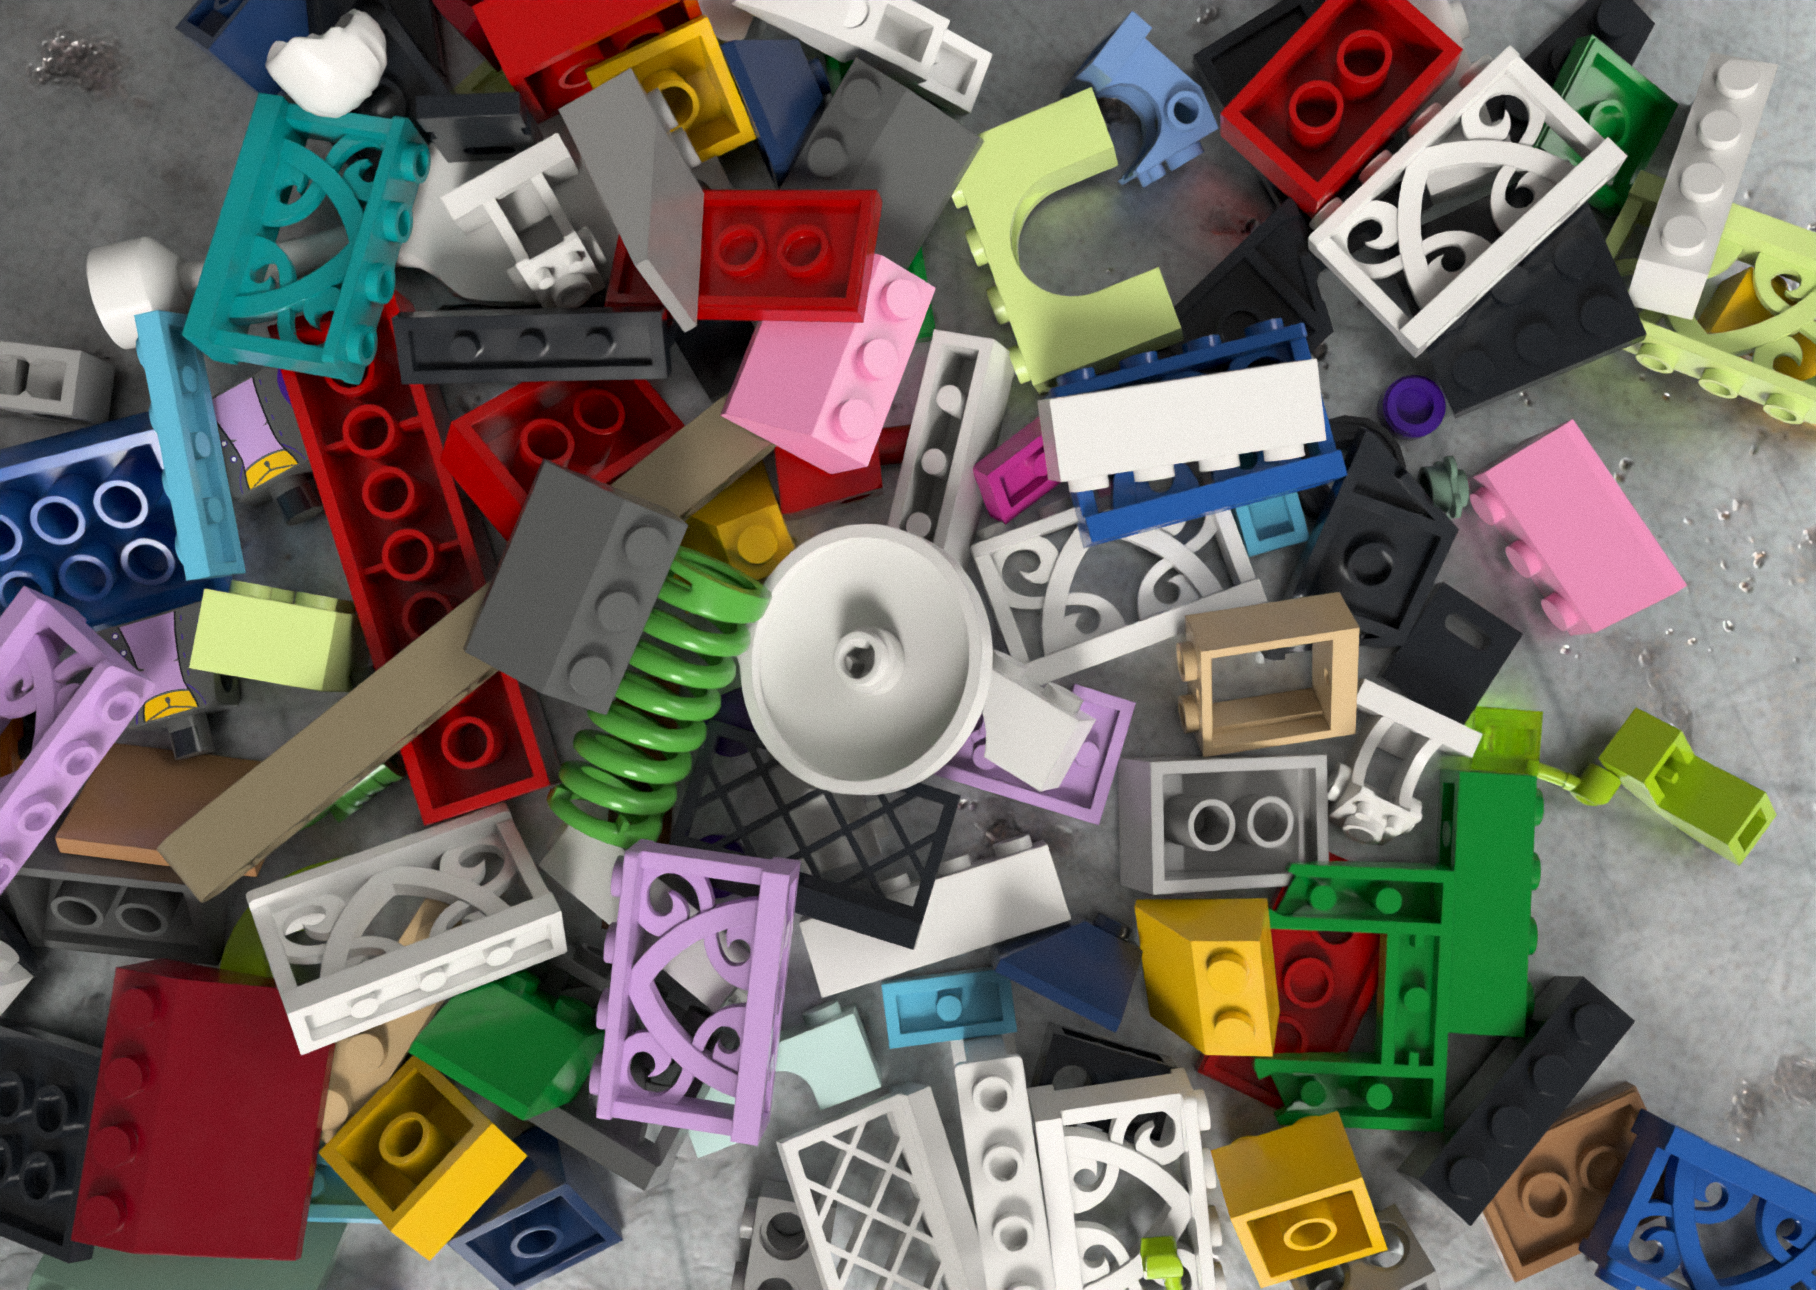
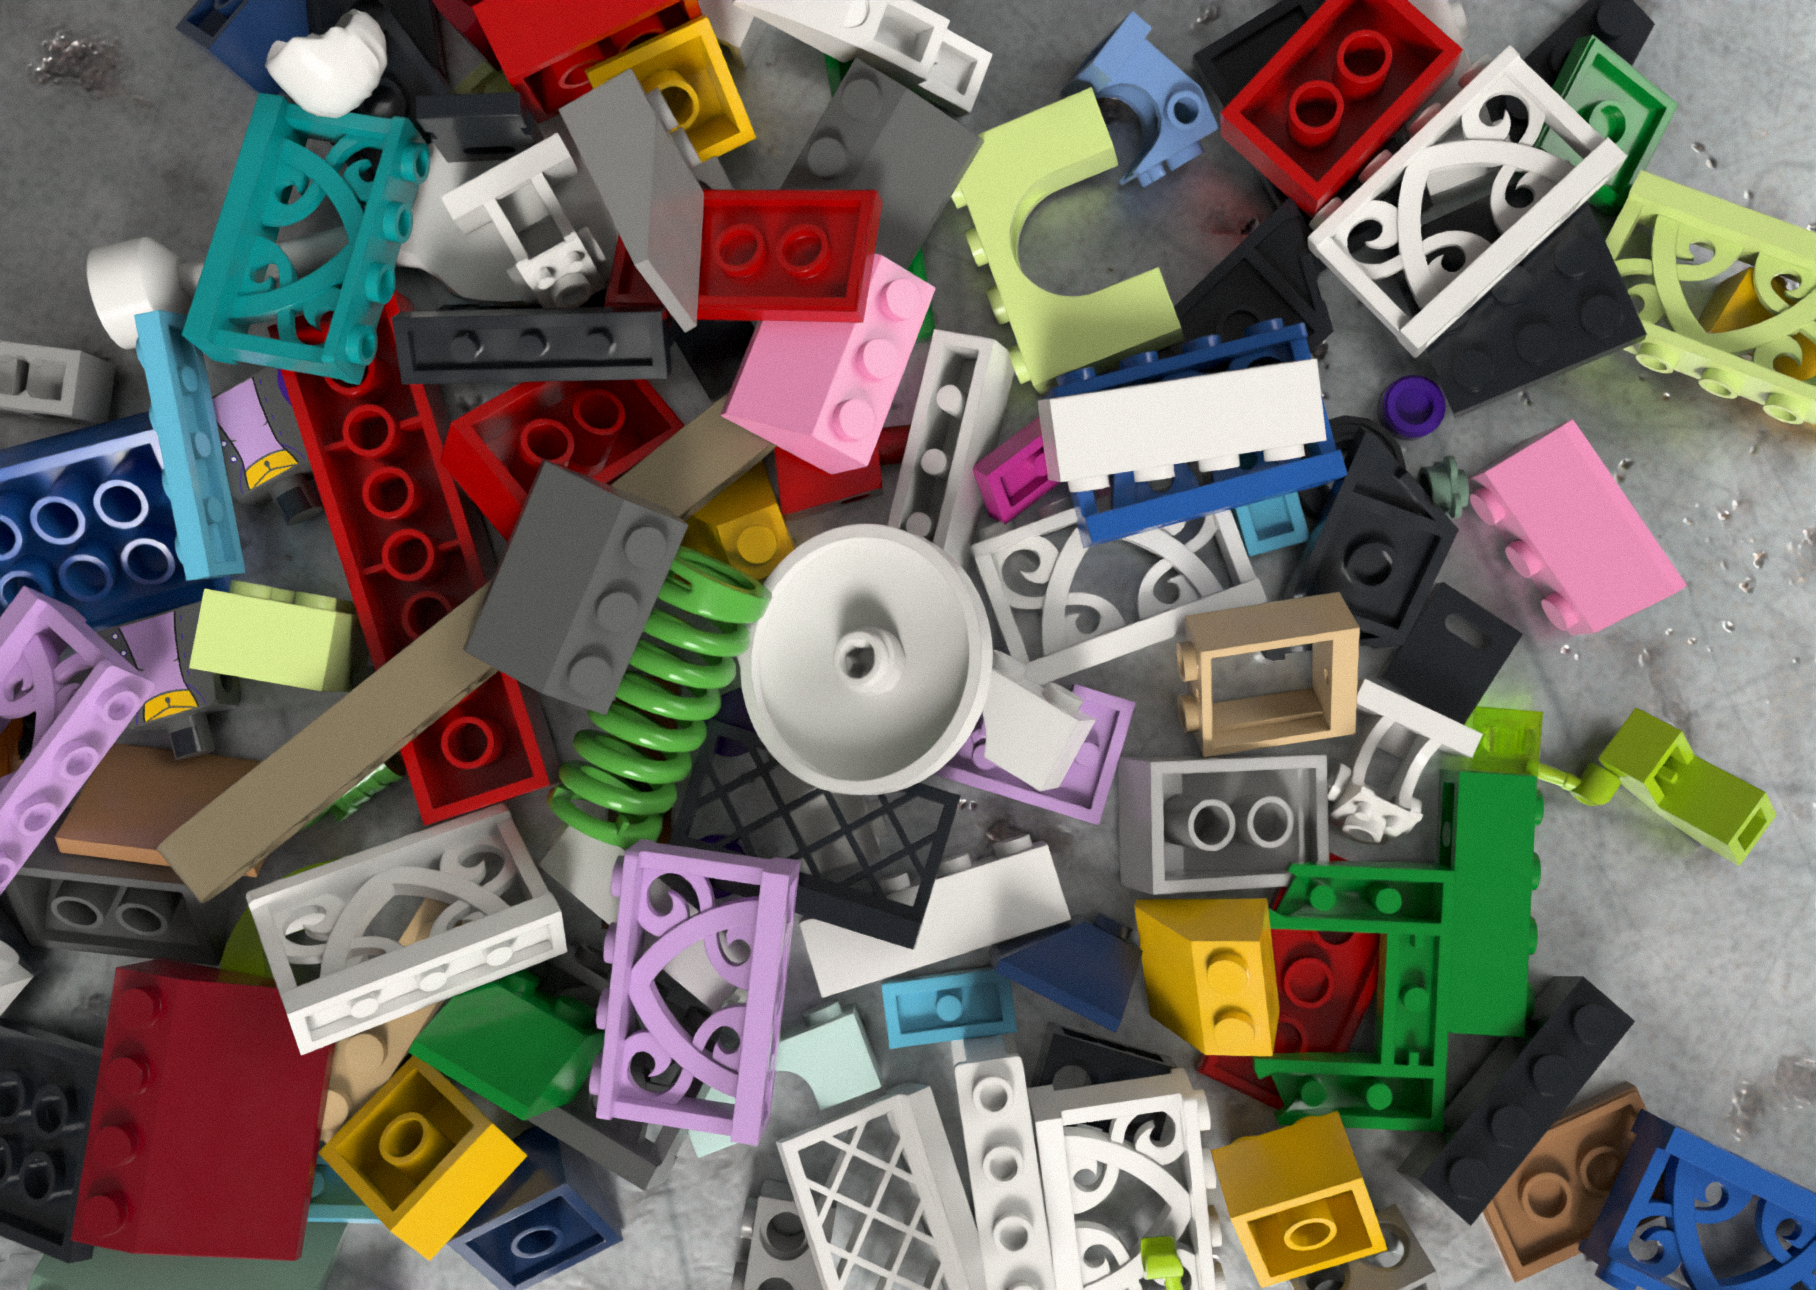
dark blue slope [721,39,831,190] -> none
white arch [1628,52,1778,320] -> none

